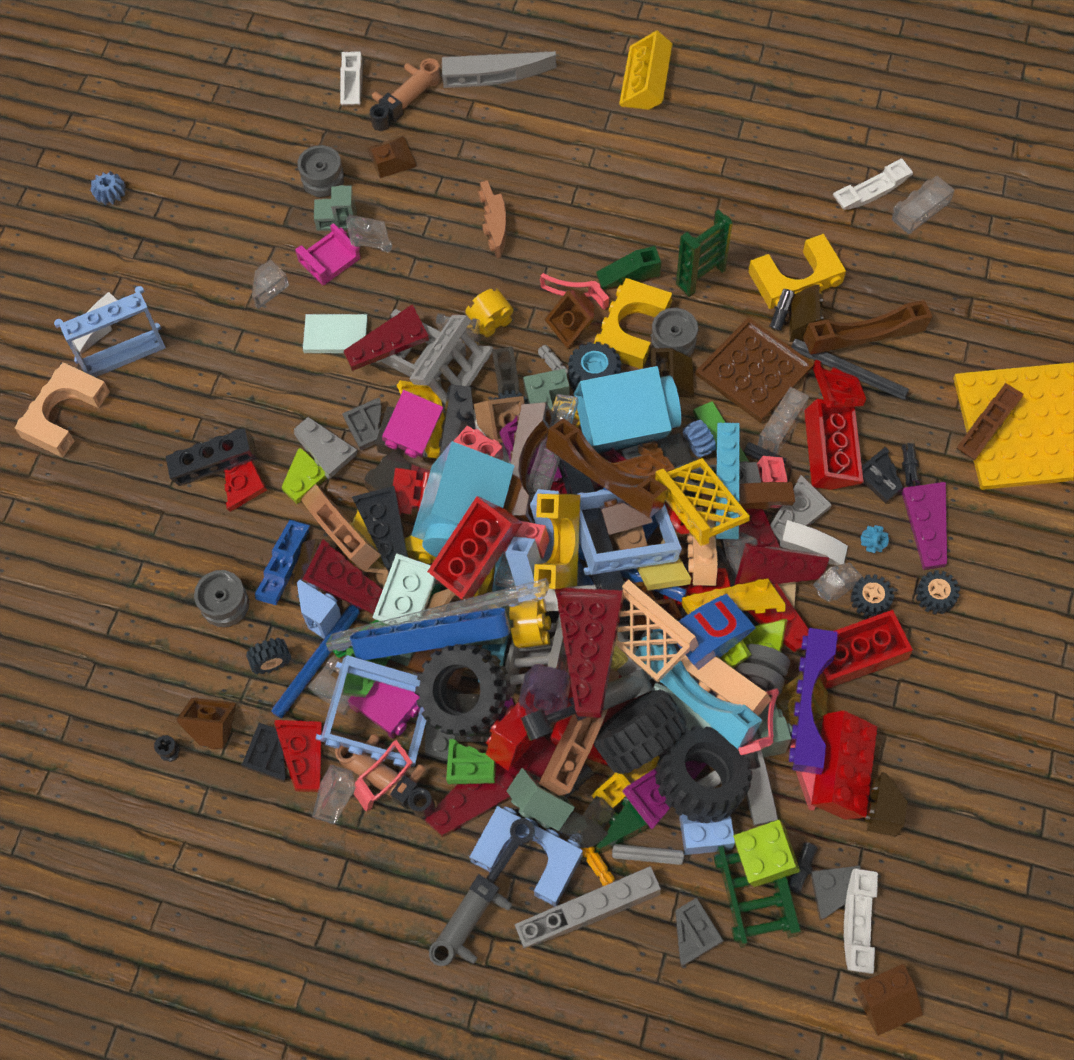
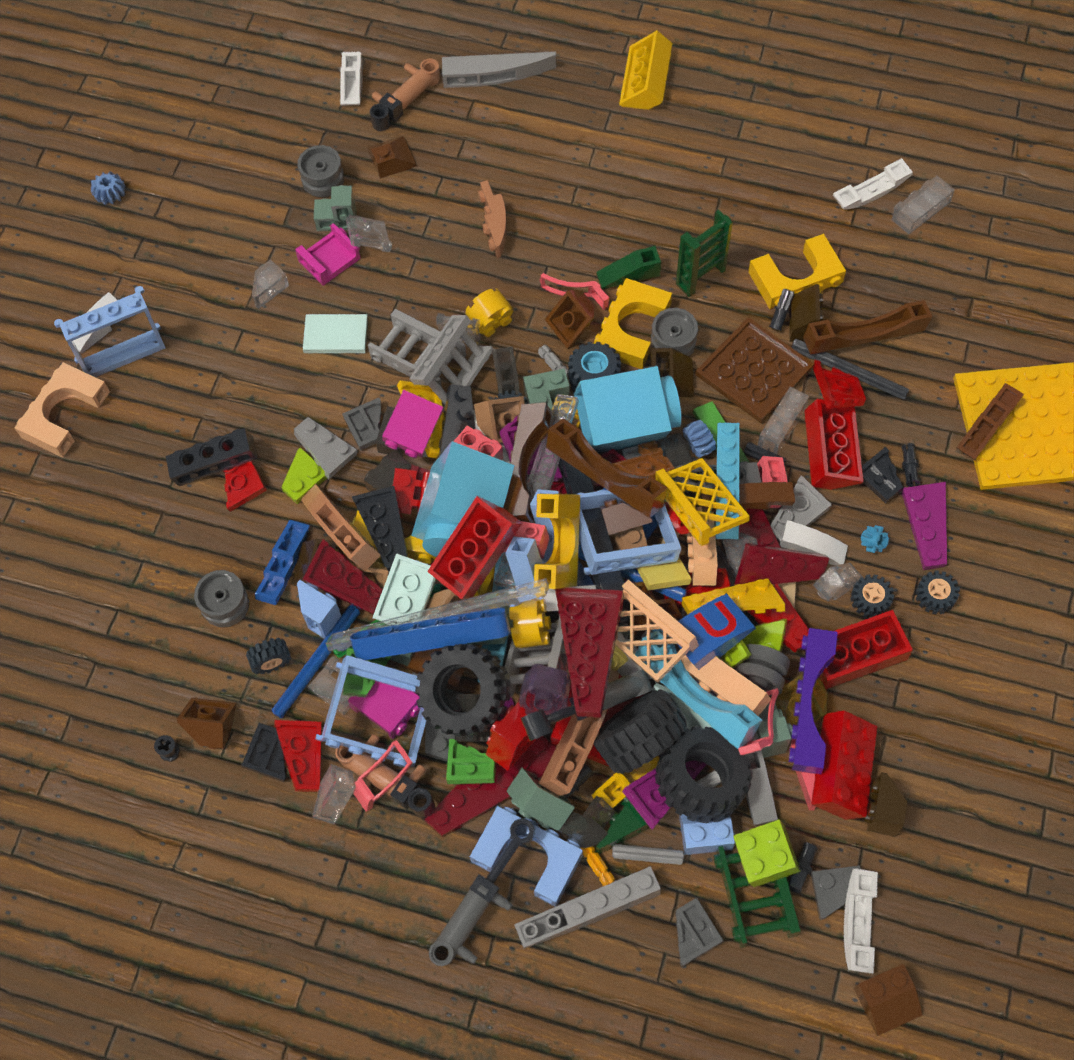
dark red wing [343,304,429,371] -> none

